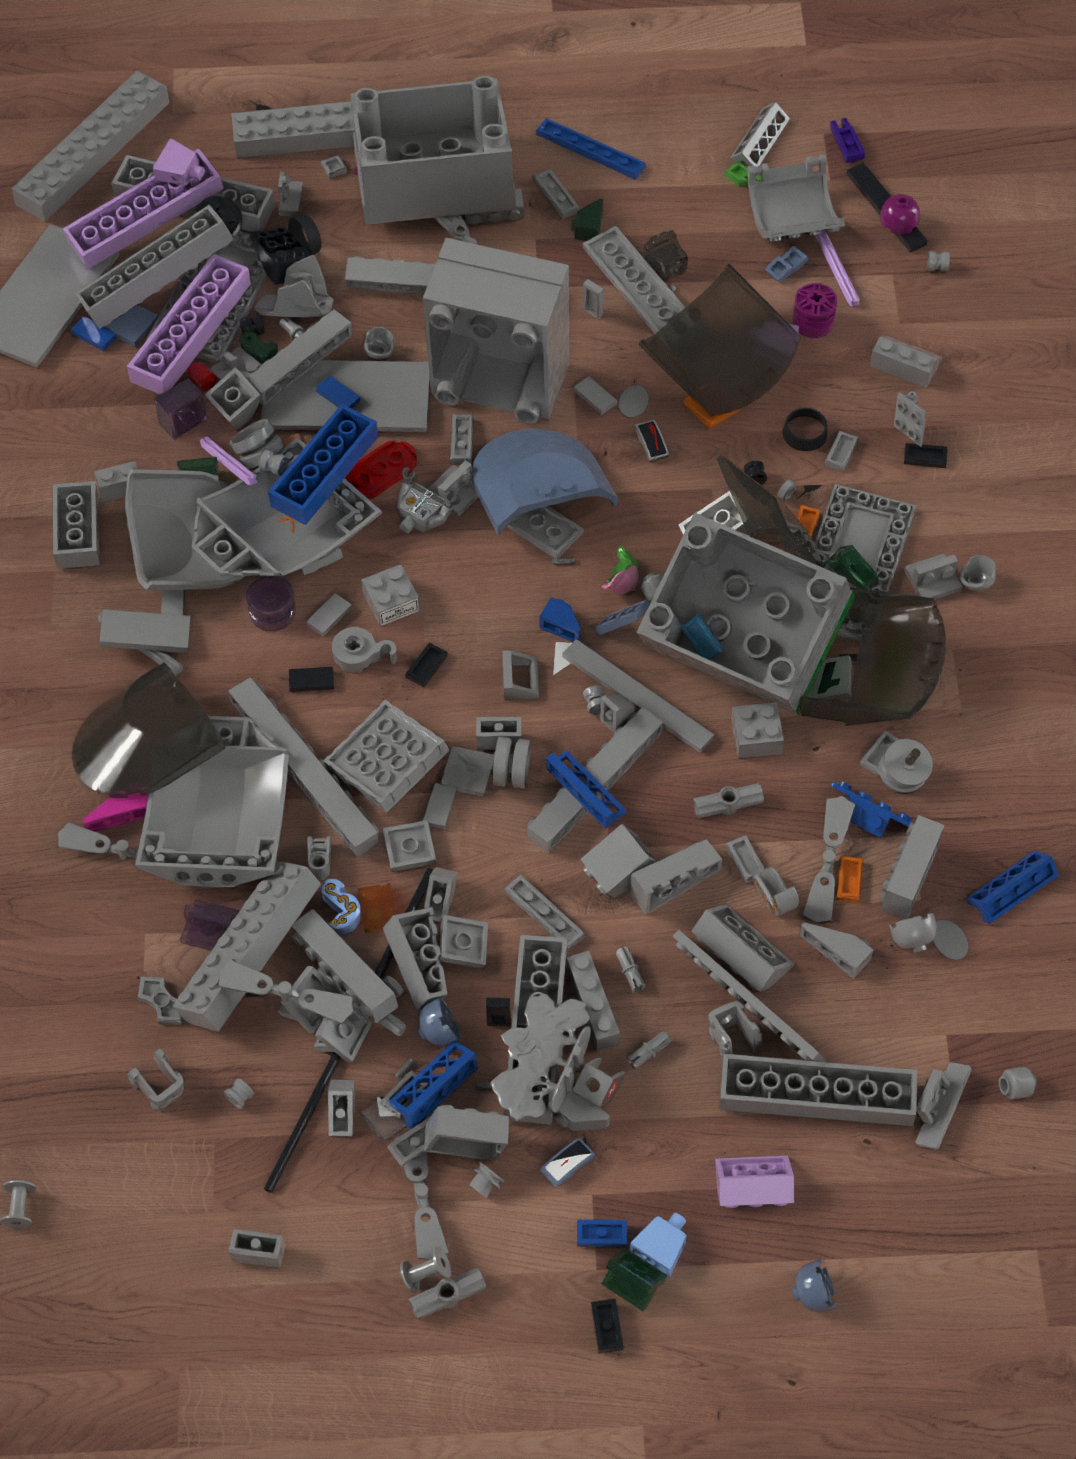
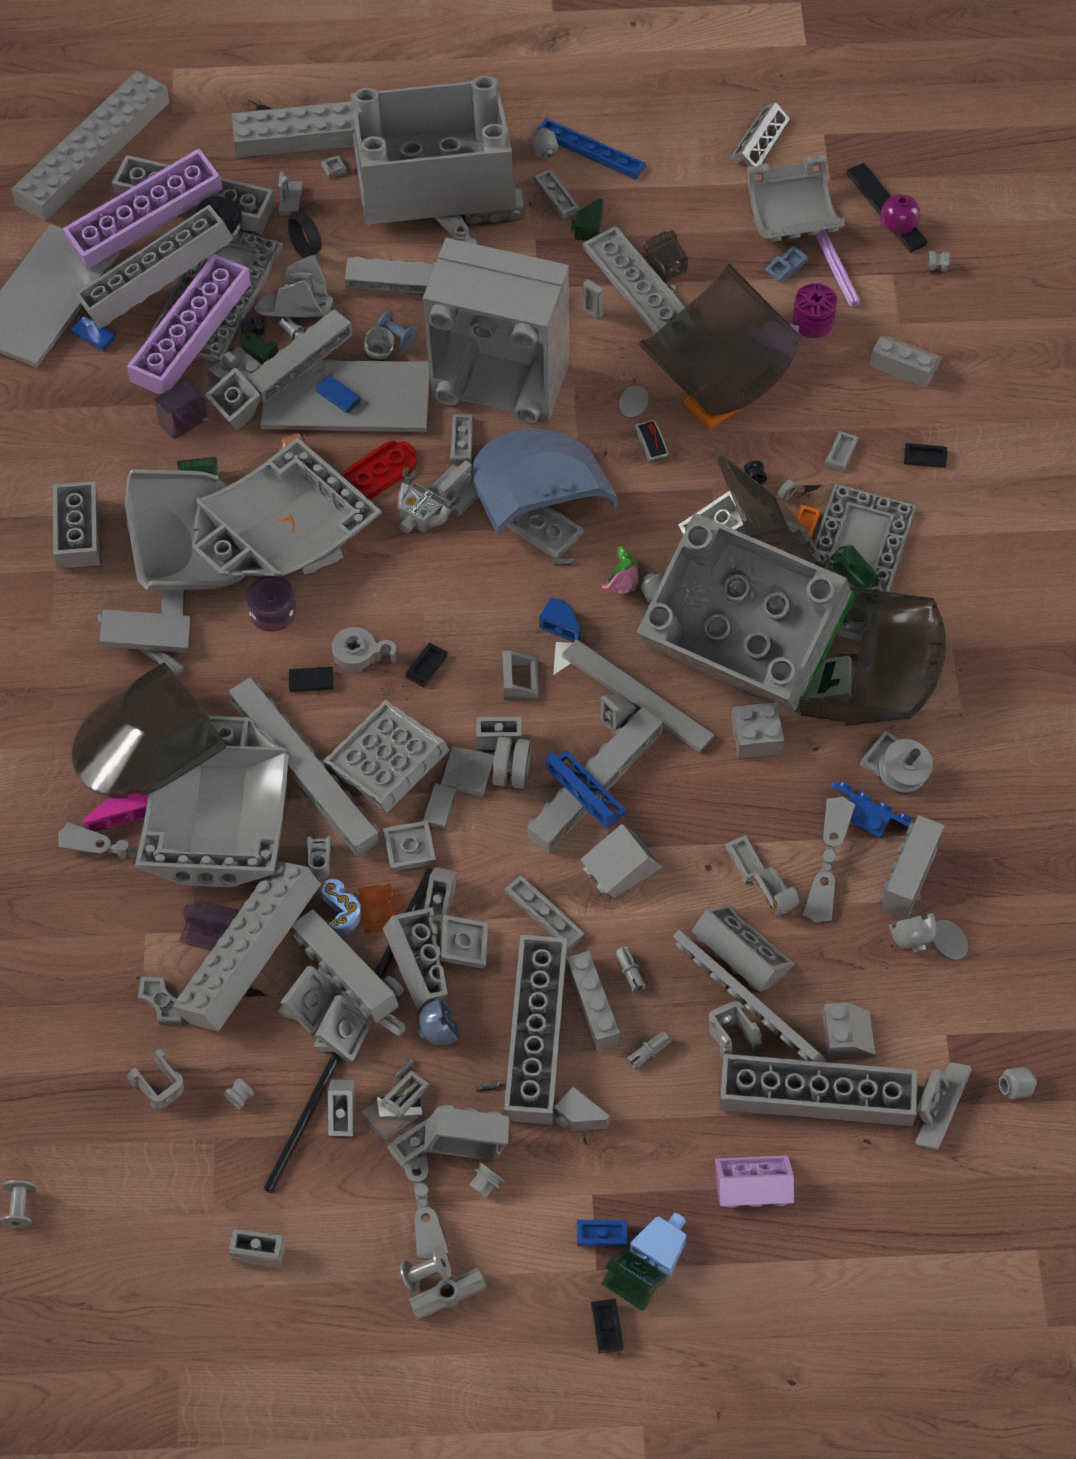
light grey brick [94,461,138,502] -> none
sand blue tile [103,305,159,347] -> none
lavender torso [152,139,205,186] -> none
red brick [187,362,217,391] -> none
lavender axle [200,436,257,486] -> none
light grey piece [219,960,353,1024] -> none
light grey wheel [229,419,284,469] -> none
black slope [250,227,311,285] -> none
light grey wheel [259,449,287,476] -> none
blue brick [268,404,378,525] -> none
light grey tile [306,593,352,637] -> none
light grey brick [361,564,420,627] -> none
blue fence [389,1041,478,1129] -> none
black tile [486,998,511,1026] -> none
light grey plant [491,994,591,1121] -> none
slope [540,1138,595,1188] -> none
light grey piece [573,1057,626,1106] -> none
light grey tile [574,376,617,415] -> none
light grey wheel [583,685,606,716] -> none
sand blue tile [595,600,650,635] -> none
light grey wedge [630,839,722,915] -> none
dark azure tile [681,614,724,661] -> none
light grey piece [693,783,764,818] -> none
bright green tile [725,161,762,187] -> none
black tyre [782,408,828,451] -> none
sand blue cylinder [792,1260,837,1312] -> none
light grey slope [799,922,873,979] -> none
dark purple hinge [830,118,865,163] -> none
orange tile [836,856,863,903] -> none
light grey hinge [894,391,927,447] -> none
light grey bracket [904,554,962,604] -> none
light grey hair [960,555,996,592] -> none
blue fence [966,850,1059,924] -> none
none -> sand blue piece [376,311,418,350]
none -> light grey head [531,128,559,159]
none -> light grey slope [822,1003,875,1059]

